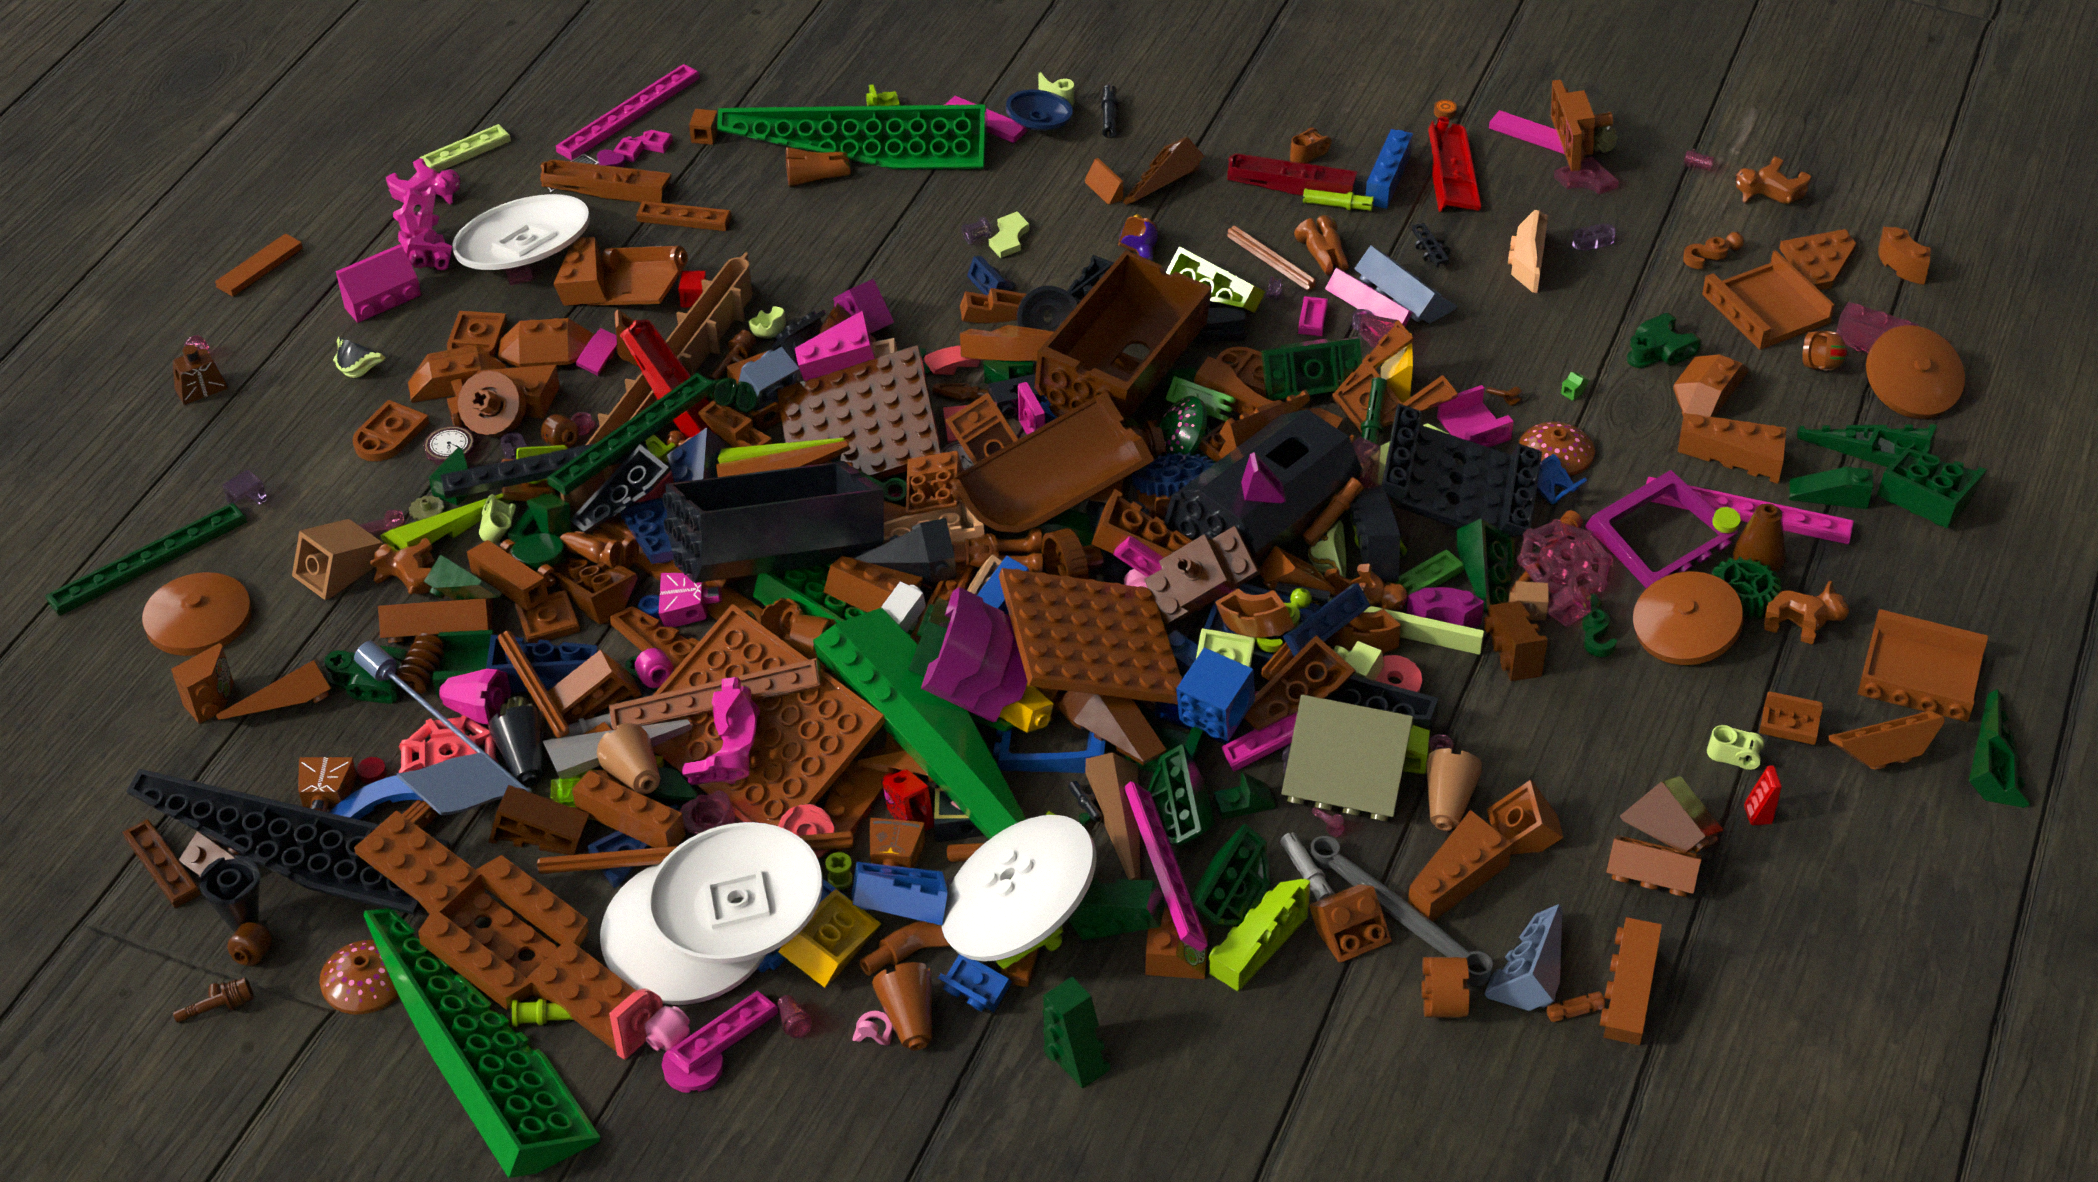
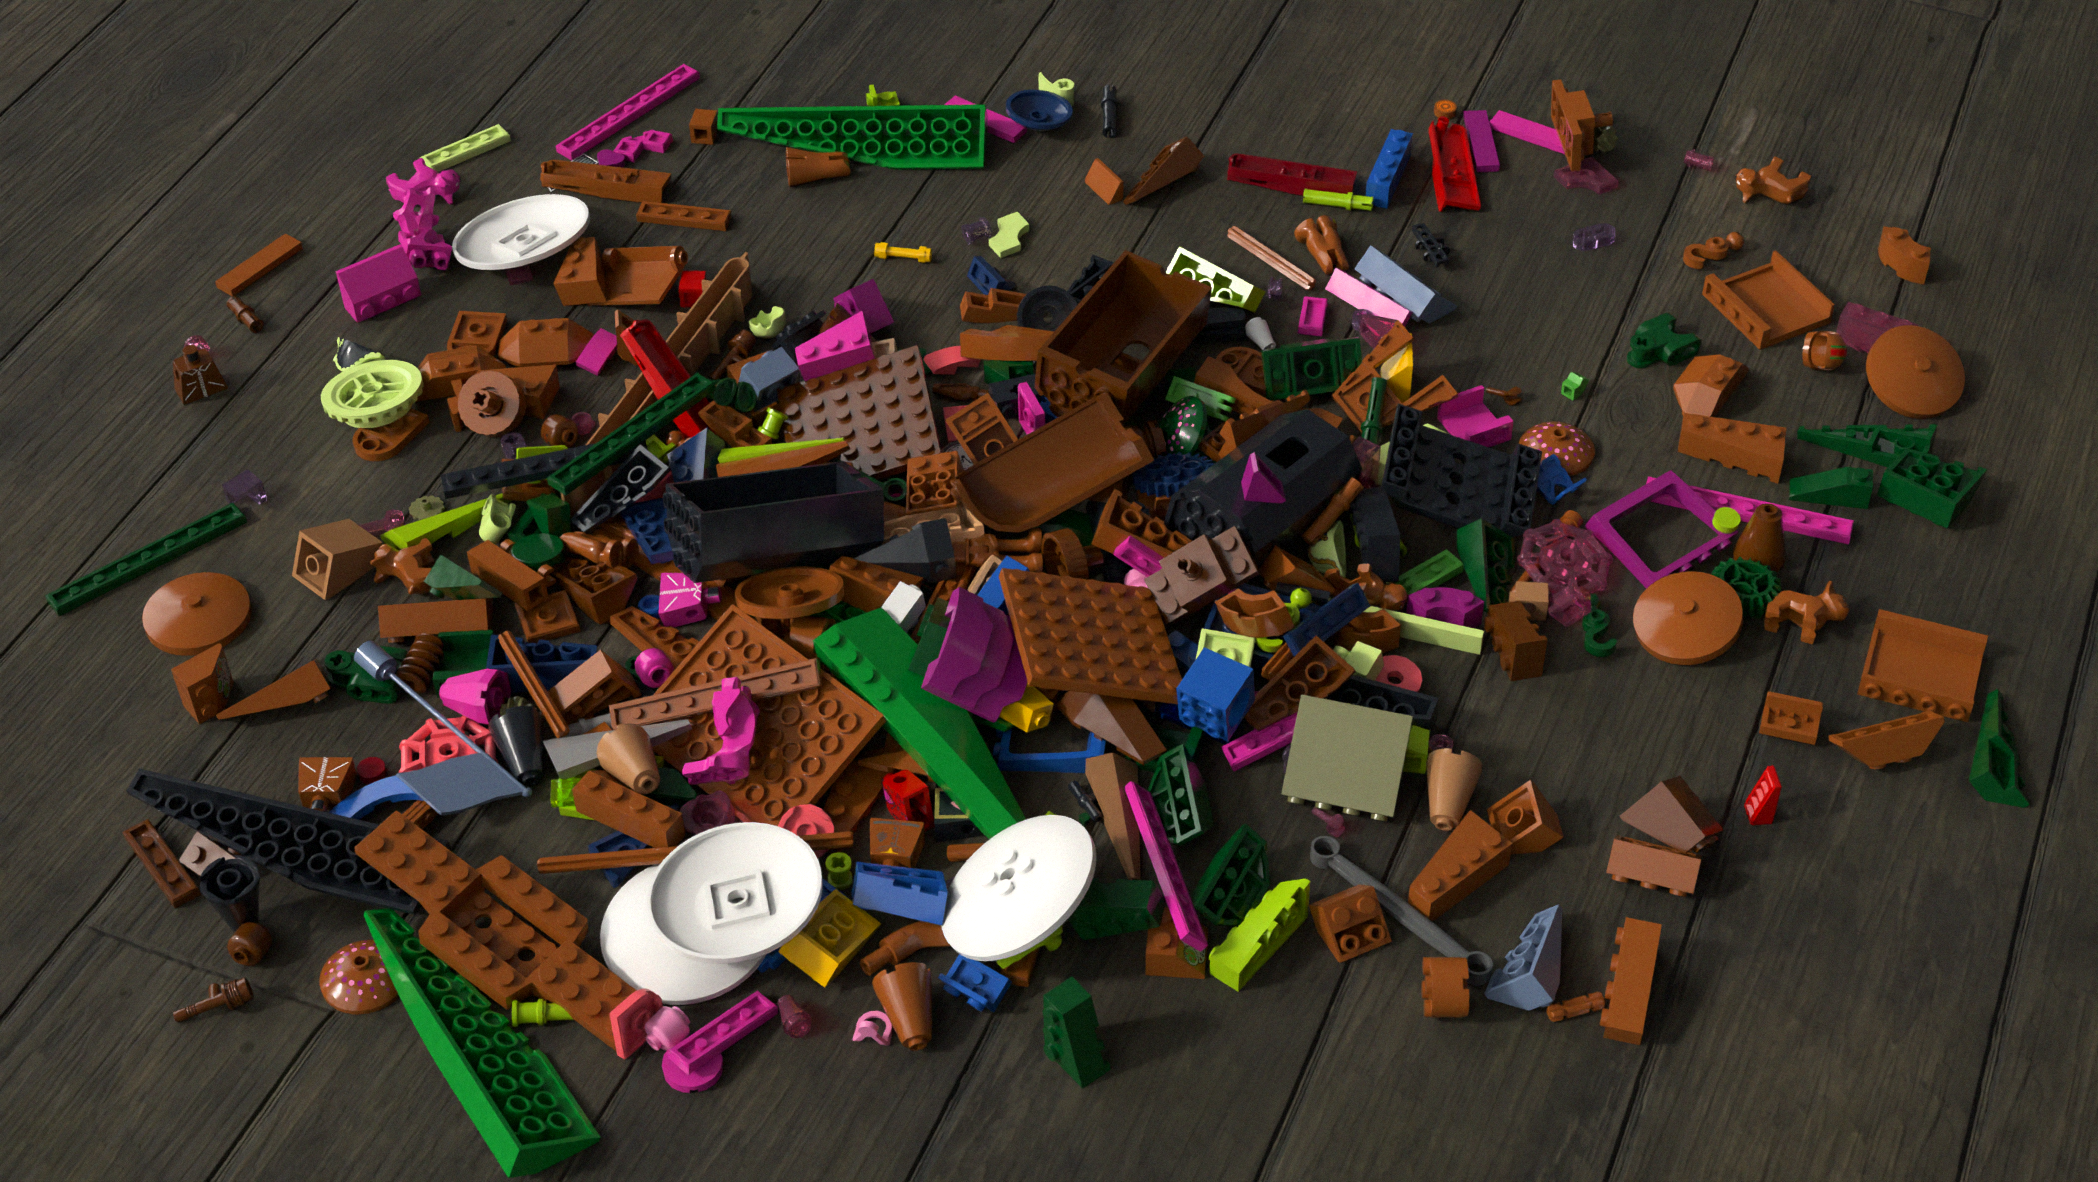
tile [424,426,475,465] -> none
dark green slope [429,447,468,506] -> none
reddish brown wedge [488,785,589,855] -> none
piece [1118,214,1158,262] -> none
dark green slope [1213,772,1276,820] -> none
light grey pin [1280,832,1335,901] -> none
dark orange piece [1290,127,1332,164] -> none
light nougat wedge [1508,210,1548,293] -> none
yellowish green piece [1707,725,1764,770] -> none
dark orange plate [1779,229,1856,290] -> none
none -> reddish brown pin [227,296,264,333]
none -> yellowish green gear [321,360,424,428]
none -> dark orange dish [735,567,844,619]
none -> lime bush [758,407,788,439]
none -> yellow bar [874,242,932,263]
none -> white cone [1245,317,1276,350]
none -> magenta tile [1463,110,1500,172]

